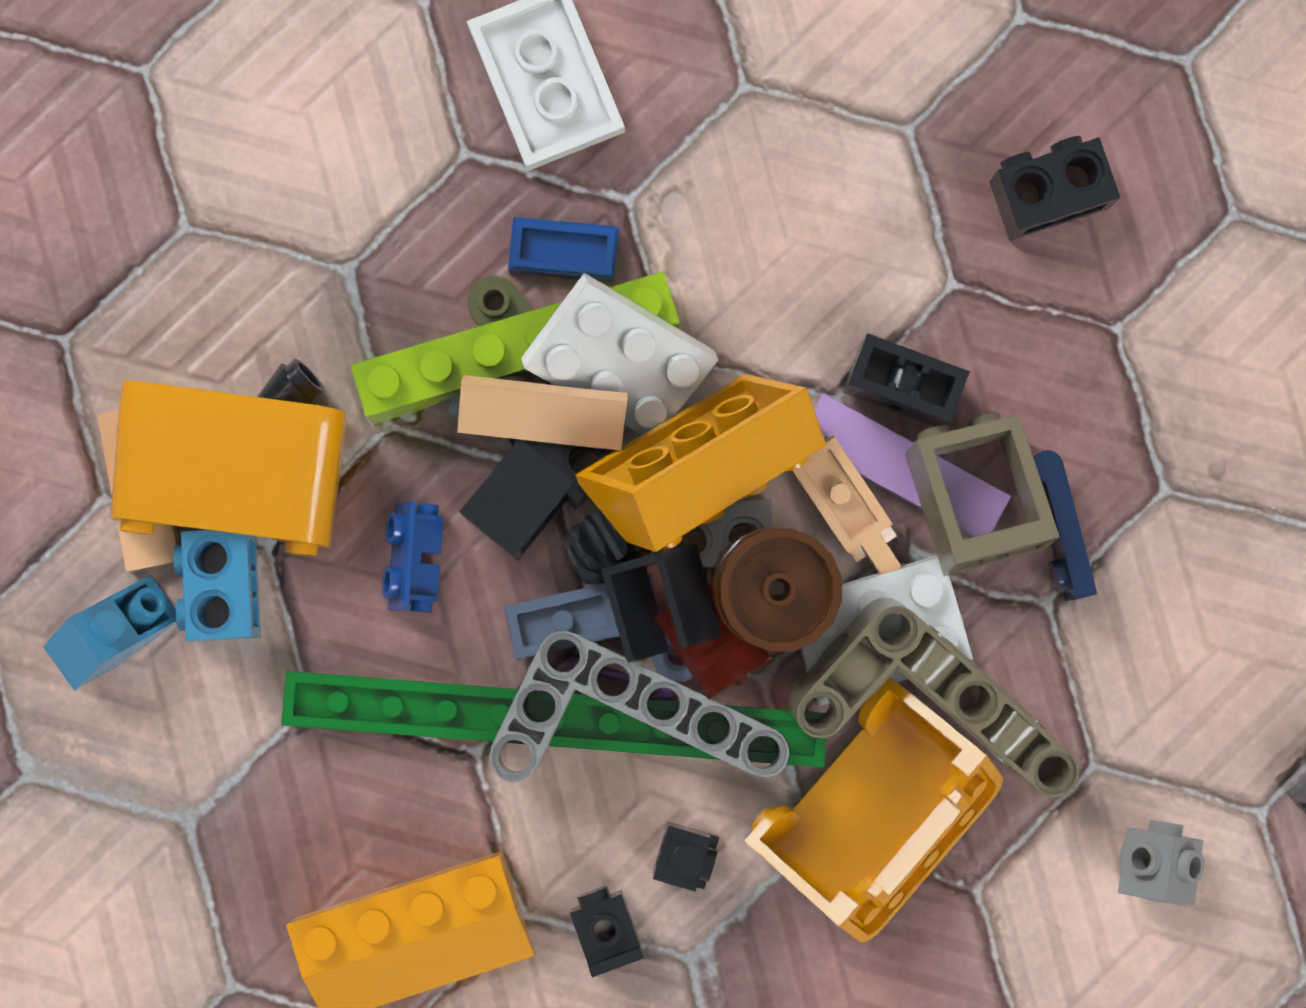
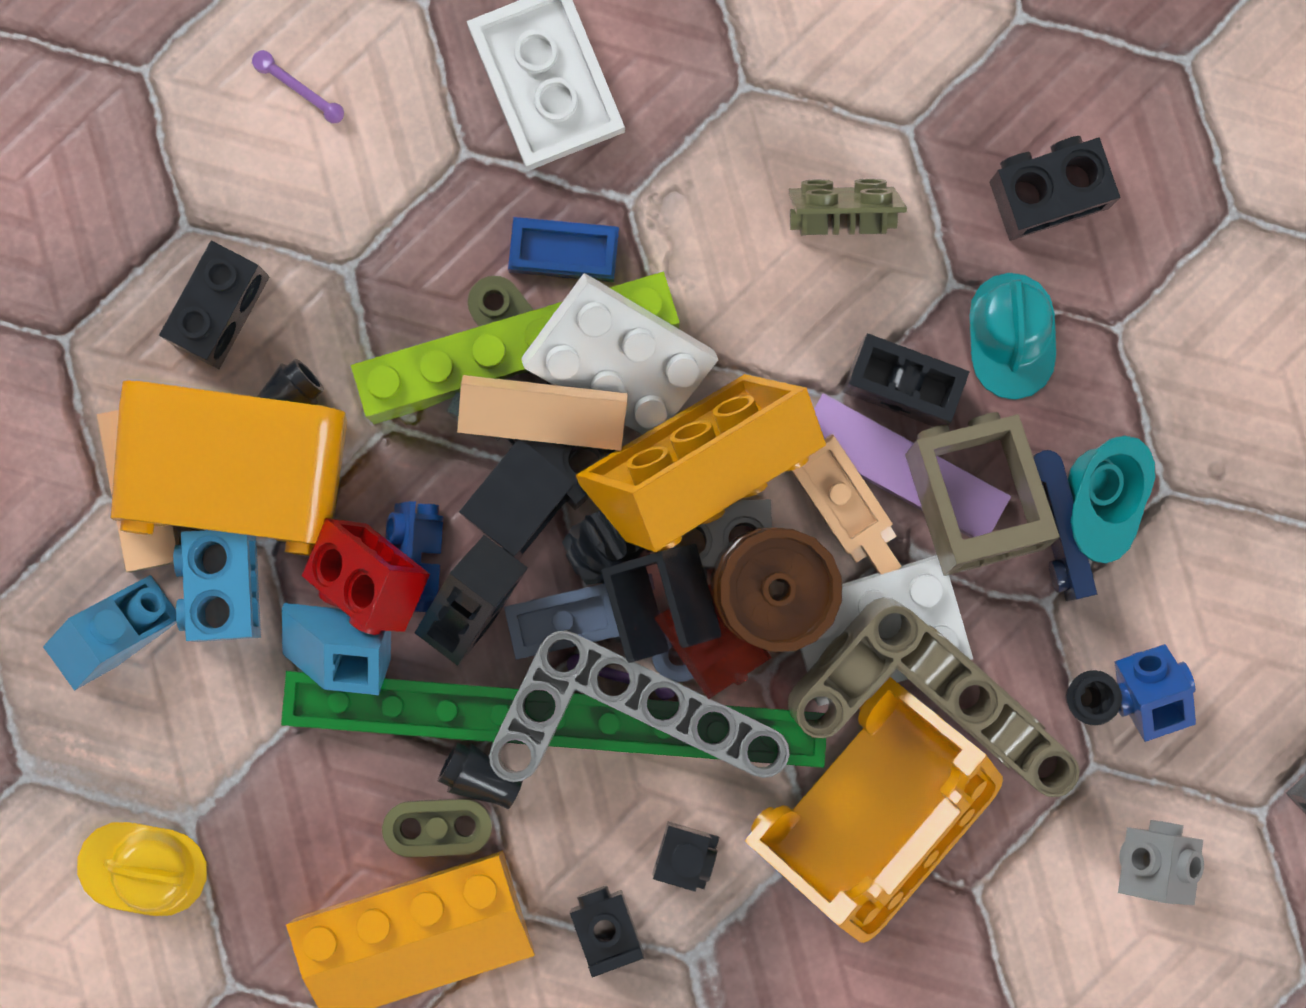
none -> yellow piece [77,822,207,916]
none -> black brick [159,240,270,369]
none -> medium lavender hinge [252,50,344,124]
none -> dark azure slope [282,603,391,695]
none -> red brick [302,518,430,635]
none -> olive plate [382,798,493,857]
none -> black brick [414,535,528,666]
none -> black cone [437,742,523,810]
none -> olive hinge [789,179,907,236]
none -> teal piece [969,273,1056,400]
none -> black cone [1065,670,1122,725]
none -> teal piece [1067,435,1156,564]
none -> blue brick [1114,644,1196,742]

